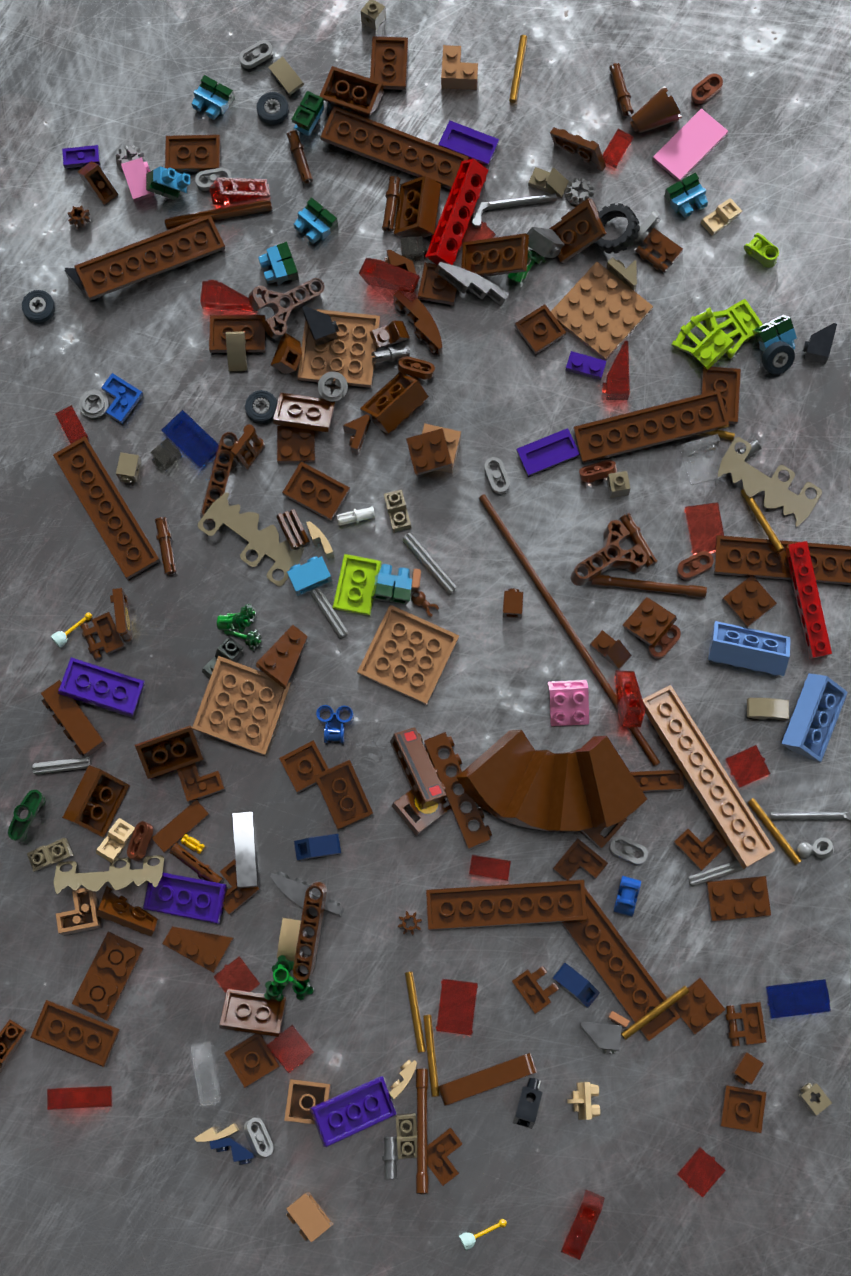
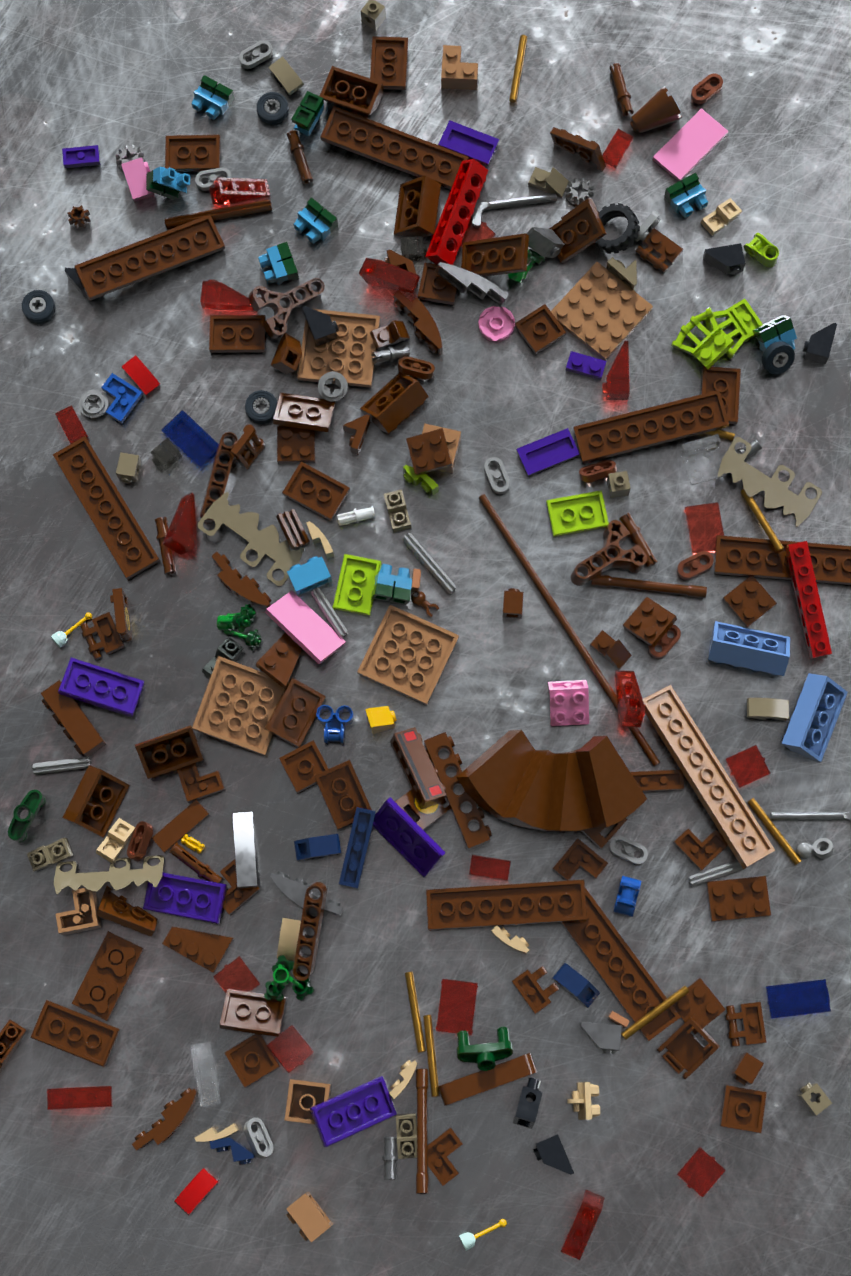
reddish brown slope [78,161,118,205] -> none
dark tan slope [226,331,248,371] -> none
reddish brown pin [382,176,401,232] -> none
reddish brown gear [398,911,422,936] -> none
none -> red slope [121,355,160,396]
none -> reddish brown slope [132,1088,199,1151]
none -> clear red slope [162,493,197,555]
none -> red slope [174,1168,218,1216]
none -> reddish brown slope [211,552,272,610]
none -> bright pink tile [265,590,346,664]
none -> reddish brown plate [265,678,326,748]
none -> dark blue plate [339,807,376,888]
none -> yellow slope [365,706,397,735]
none -> dark purple tile [373,797,446,877]
none -> lime slope [403,465,439,495]
none -> dark green connector [456,1027,513,1071]
none -> bright pink tile [478,306,515,342]
none -> tan slope [491,926,530,954]
none -> black slope [533,1134,574,1175]
none -> lime tile [546,490,609,538]
none -> reddish brown container [657,1016,720,1080]
none -> black slope [703,243,746,275]

